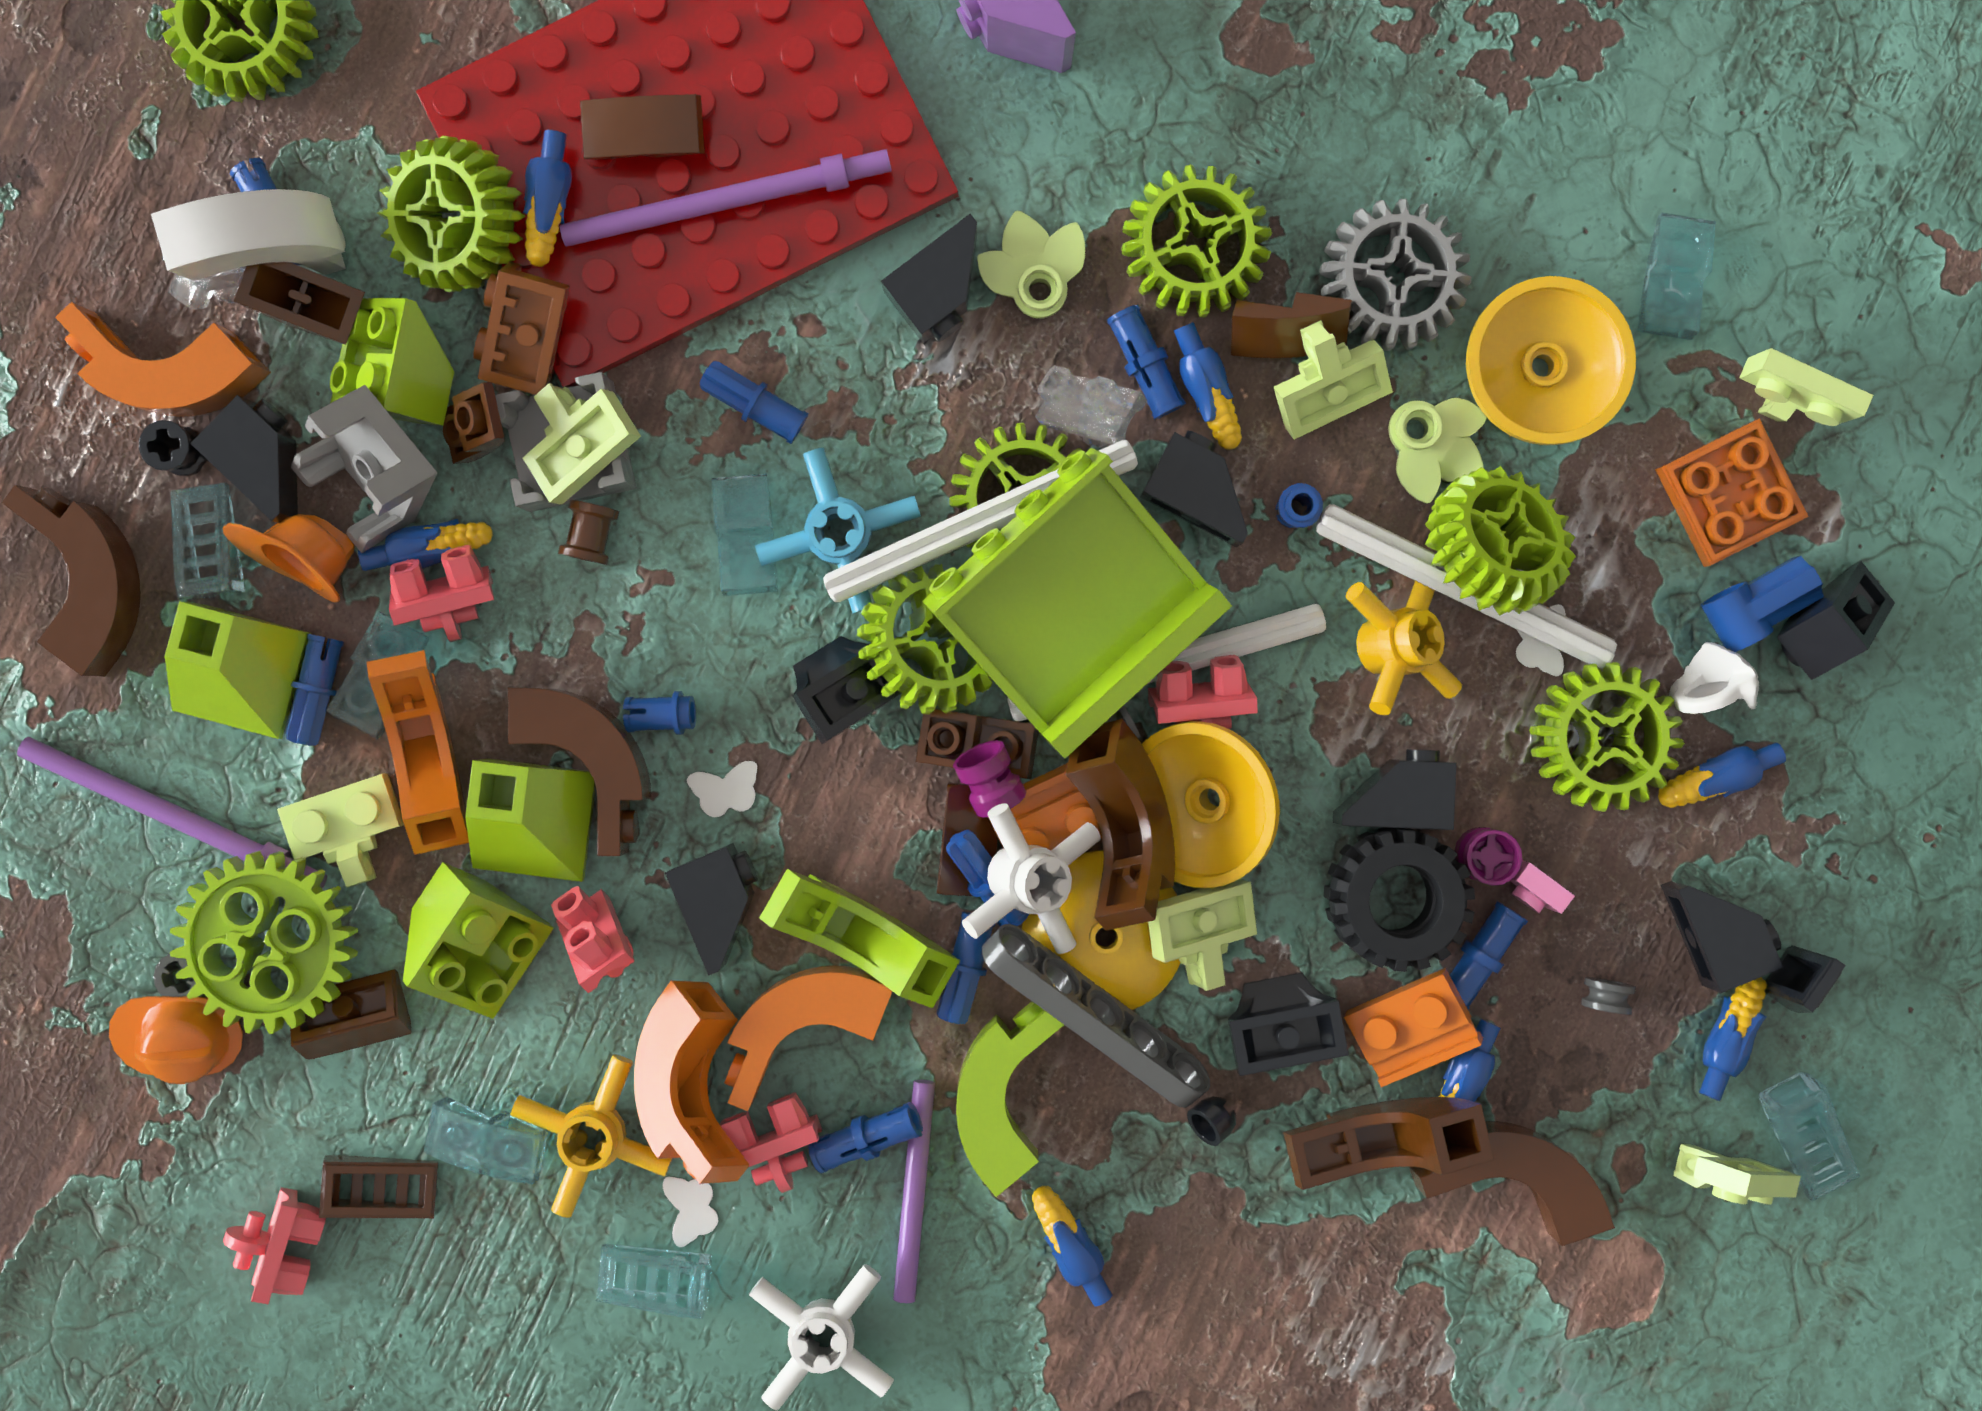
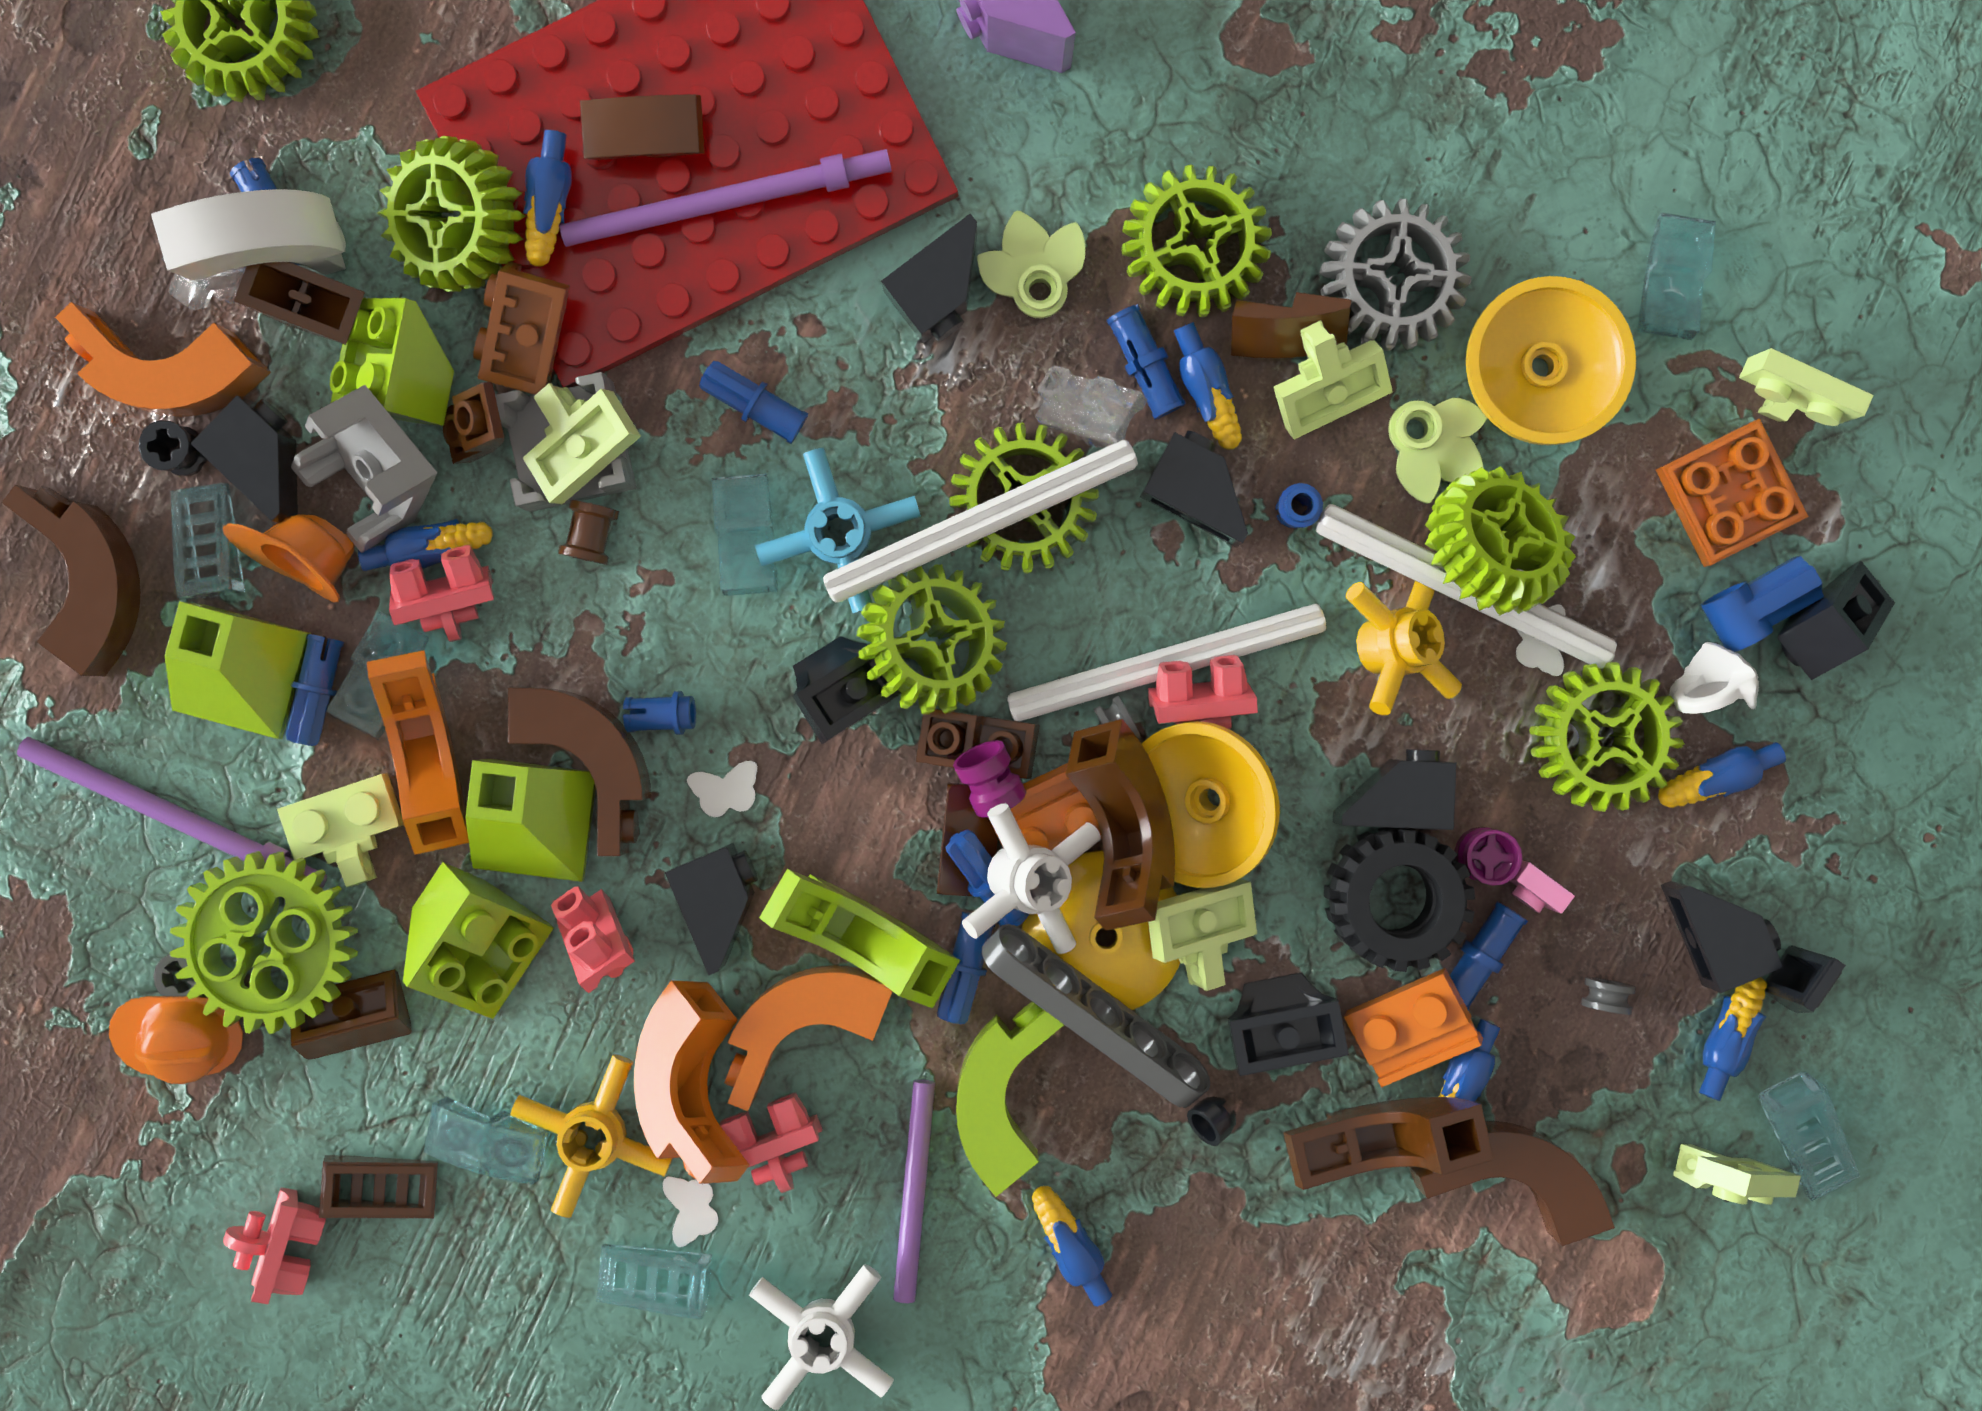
blue pin [808,1102,923,1173] -> none
lime panel [922,448,1232,758] -> none

